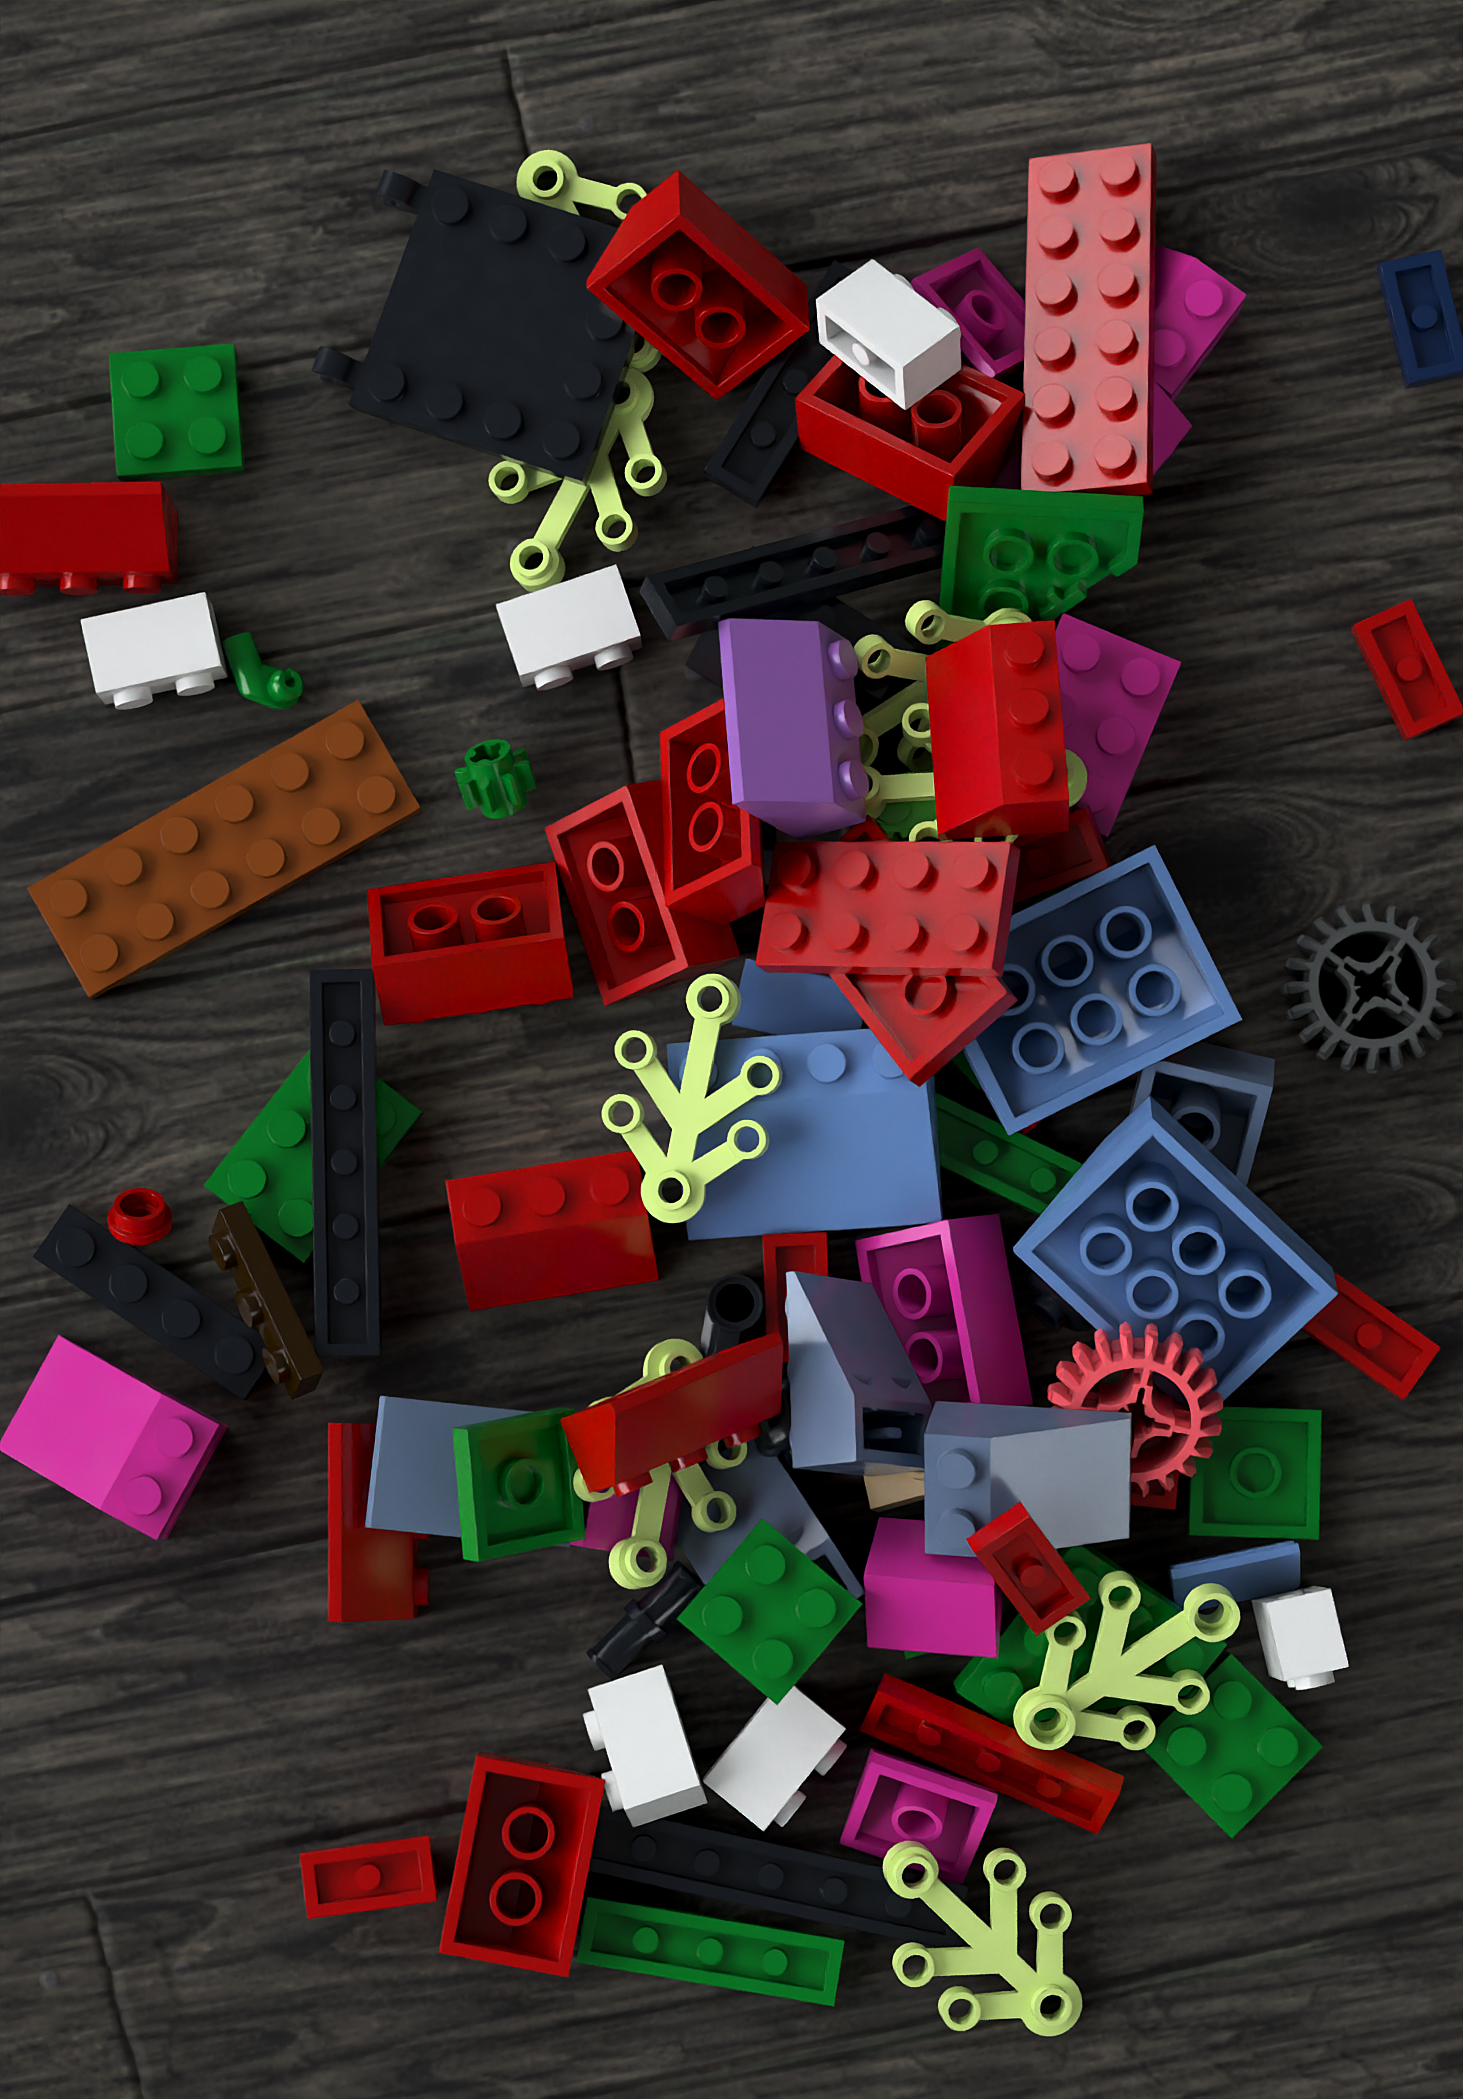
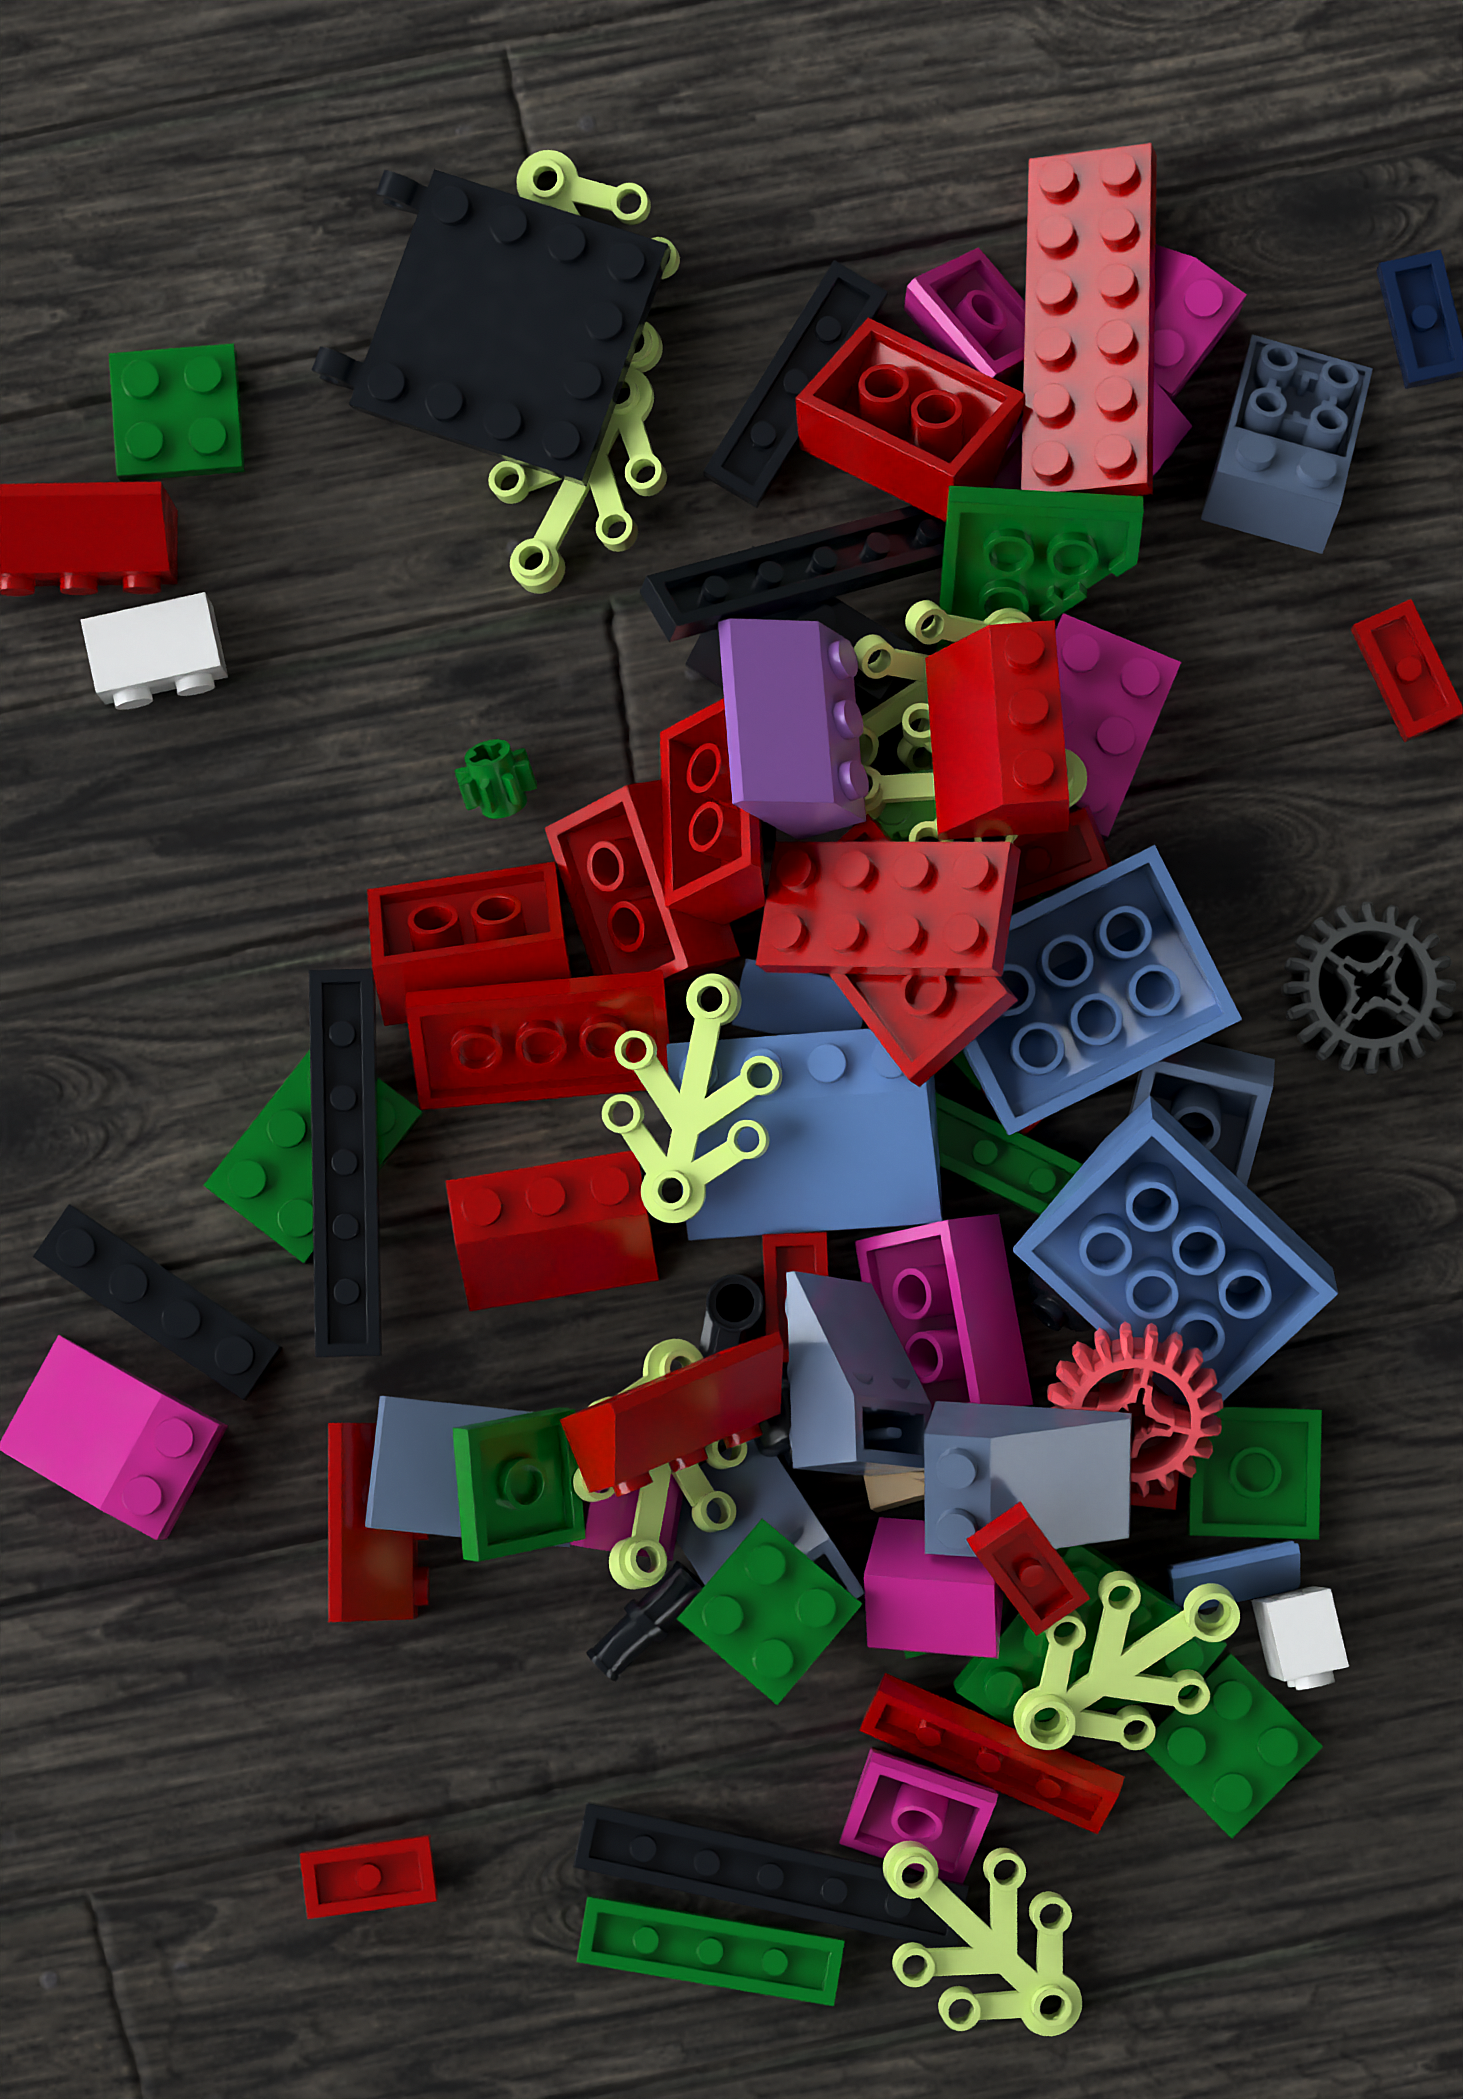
dark orange plate [27,700,422,1000] -> none
red plate [108,1188,172,1246] -> none
dark brown plate [209,1201,324,1400] -> none
green arm [222,632,304,710] -> none
red slope [438,1751,606,1977] -> none
white brick [496,564,642,691] -> none
white brick [583,1665,708,1827] -> none
red slope [586,169,810,401] -> none
white brick [703,1685,847,1831] -> none
white brick [816,259,961,410] -> none
red plate [1301,1272,1441,1400] -> none
none -> red plate [406,970,670,1110]
none -> sand blue slope [1201,335,1373,554]

